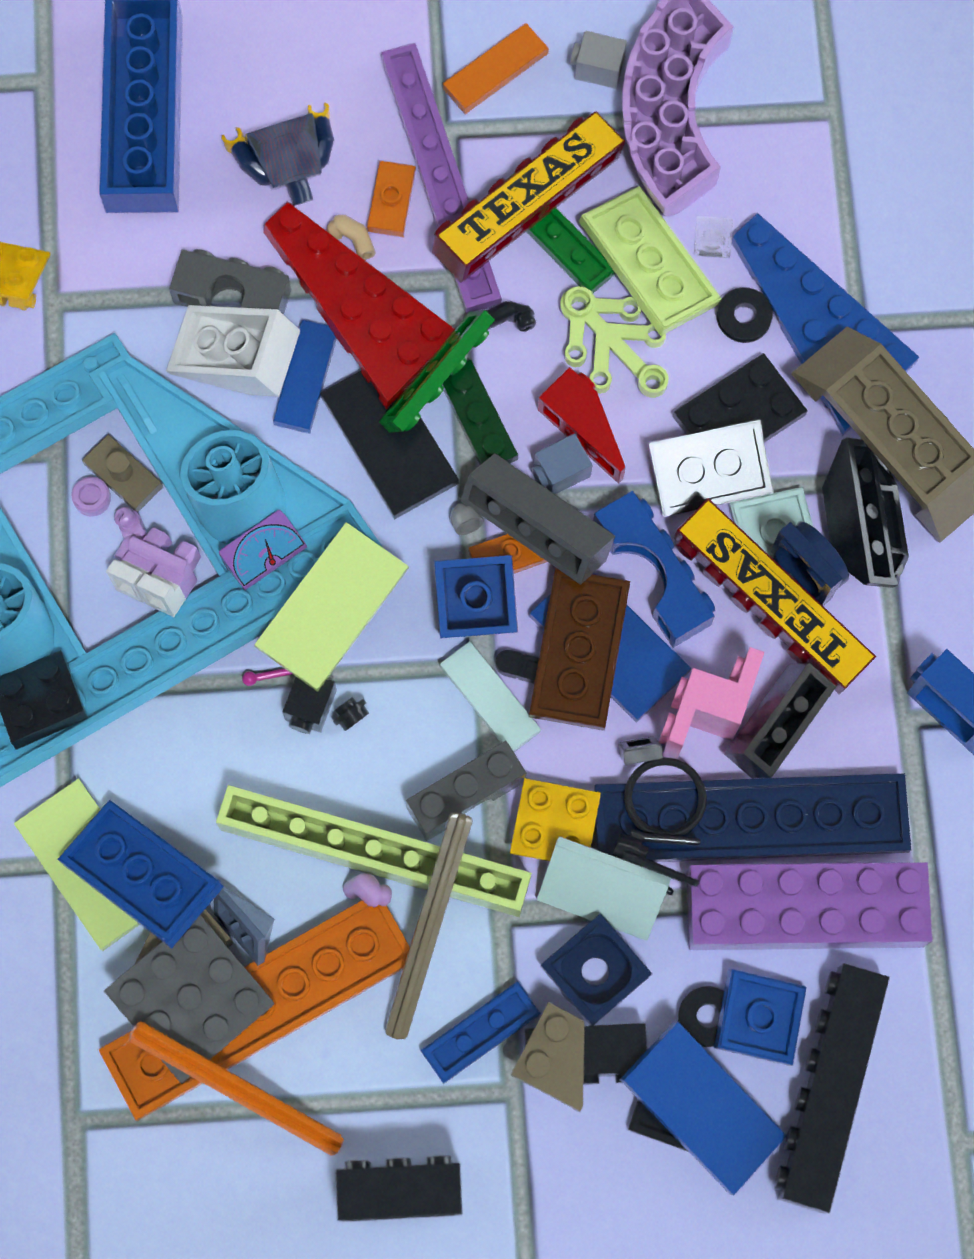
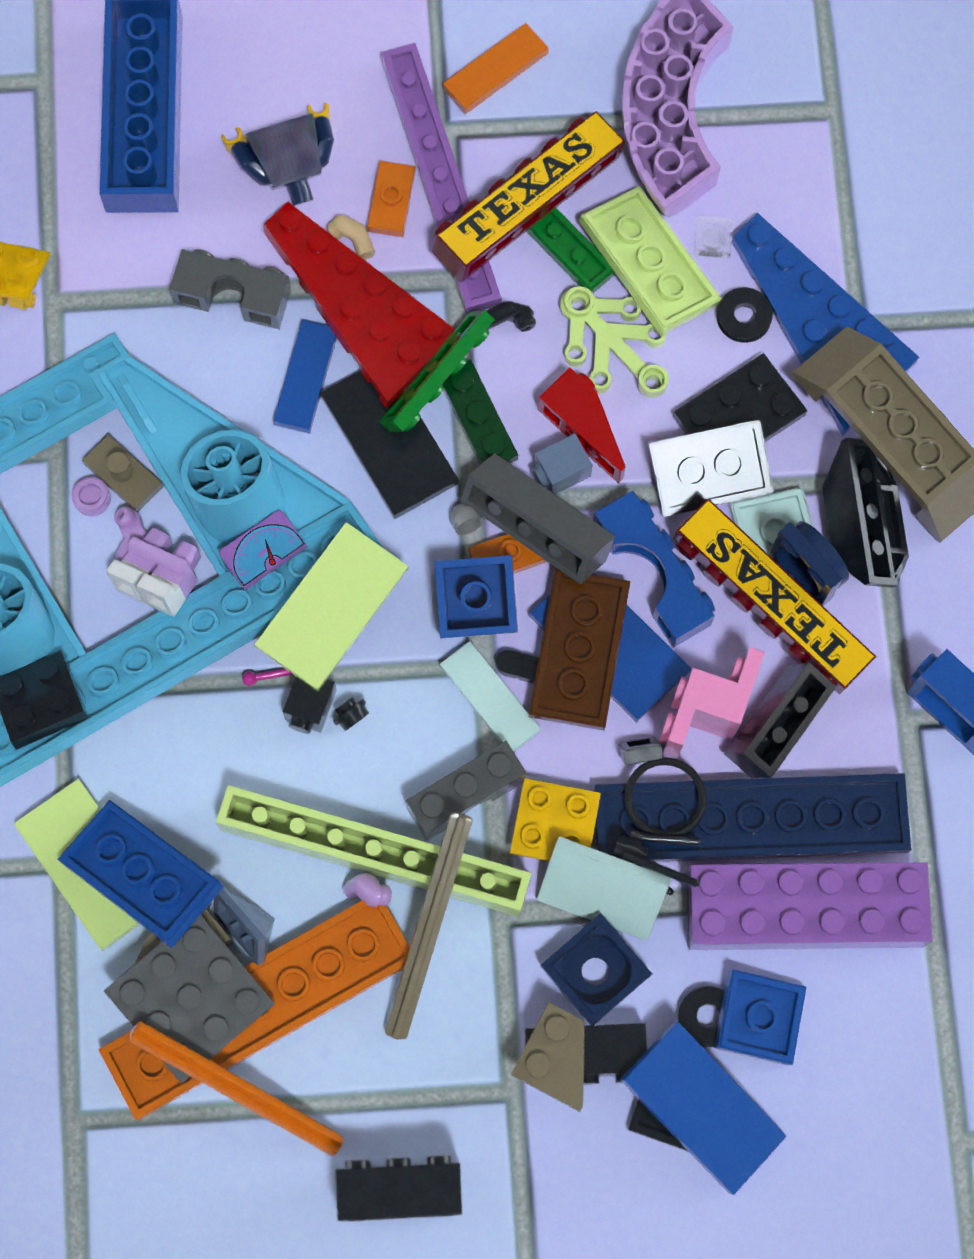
white slope [166,305,300,397] -> none
blue tile [420,981,541,1084] -> none
light grey brick [570,30,627,89] -> none
black brick [774,963,890,1214] -> none

